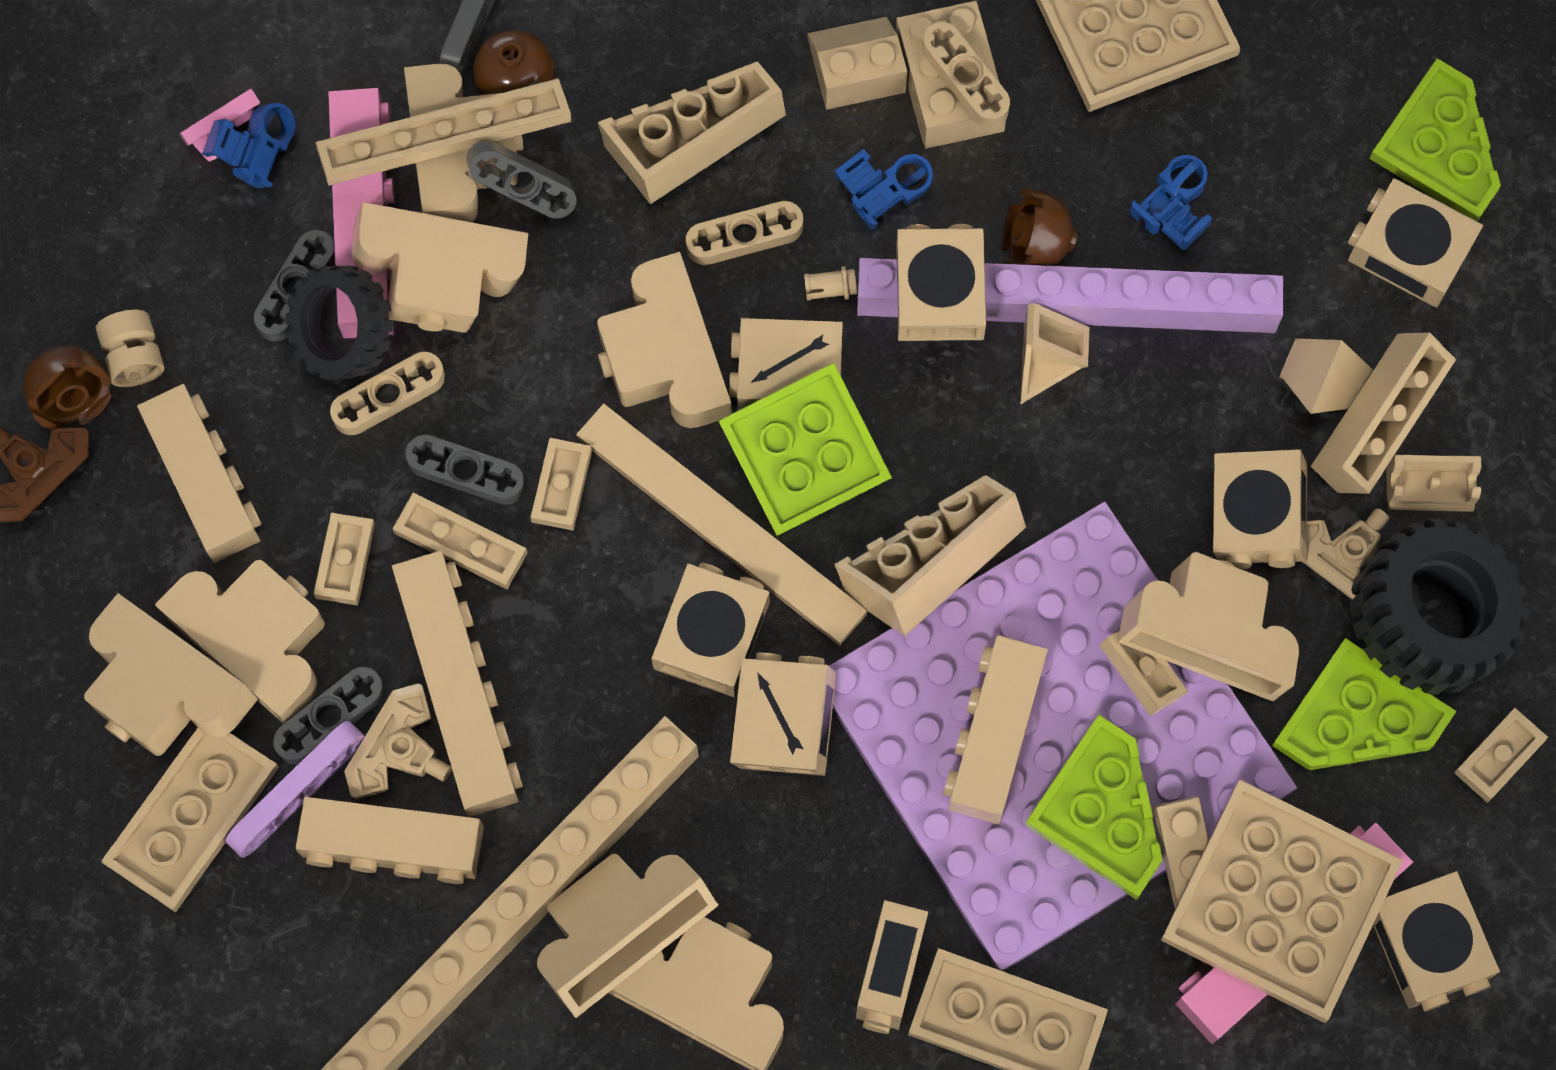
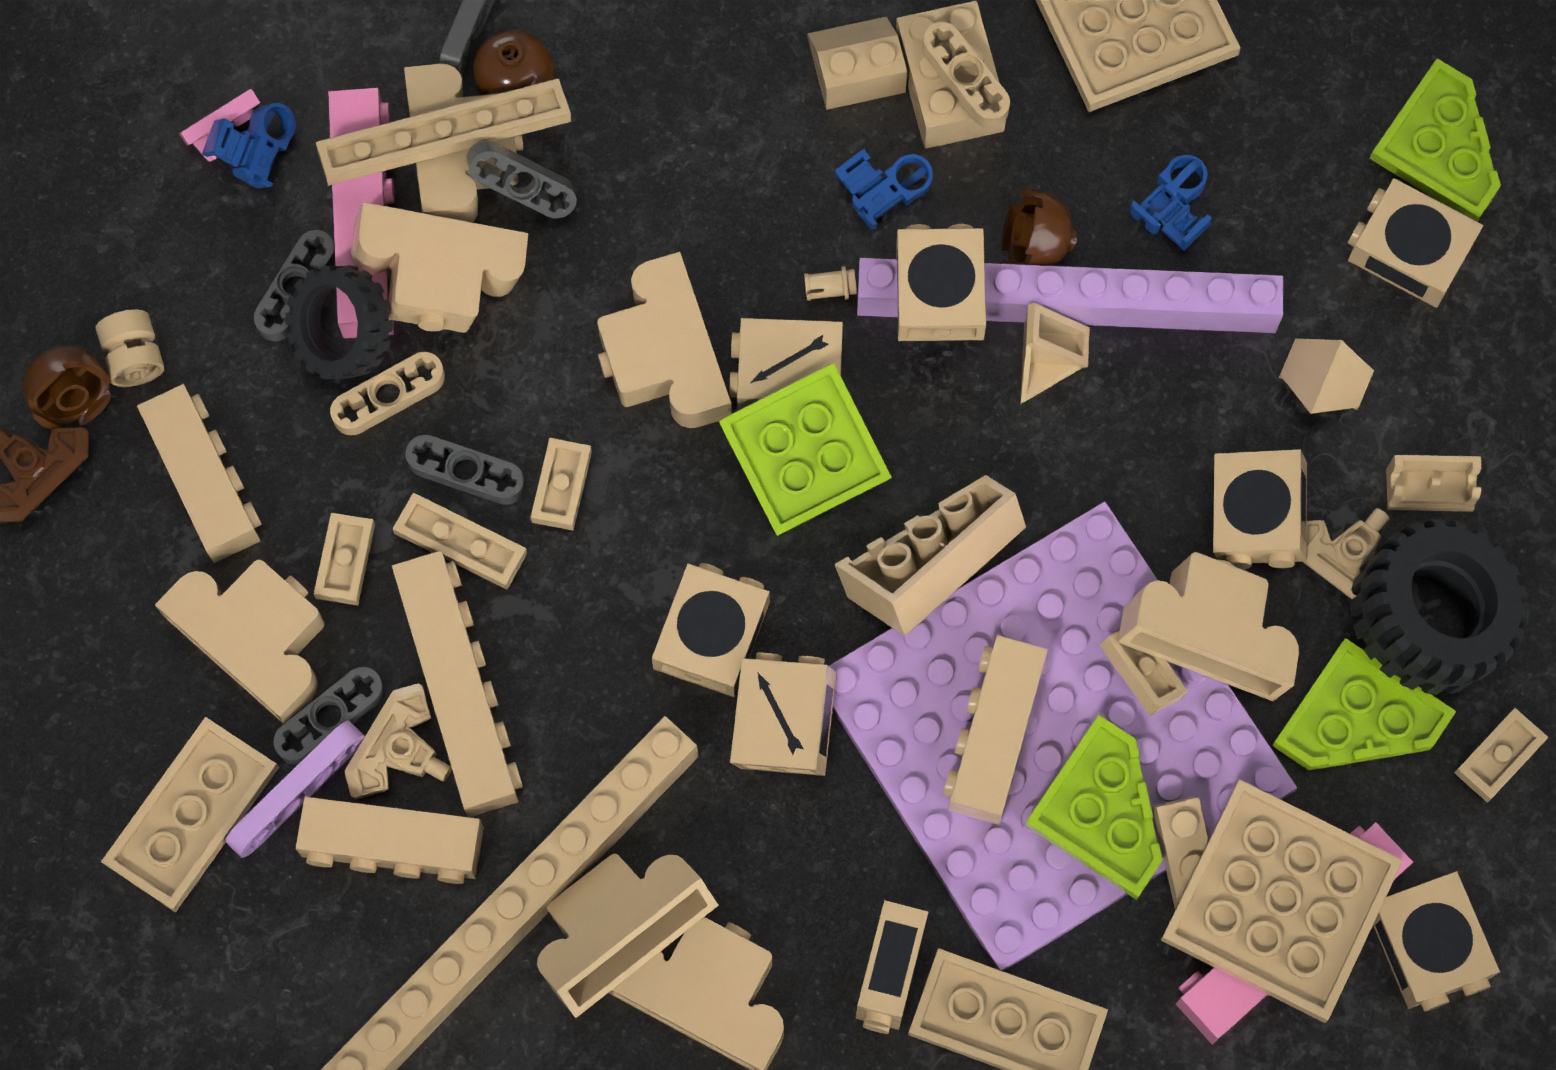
tan brick [84,593,258,756] -> none
tan tile [576,404,867,646] -> none
tan wedge [598,61,786,204] -> none
tan beam [686,201,803,265] -> none
tan brick [1311,332,1456,494] -> none

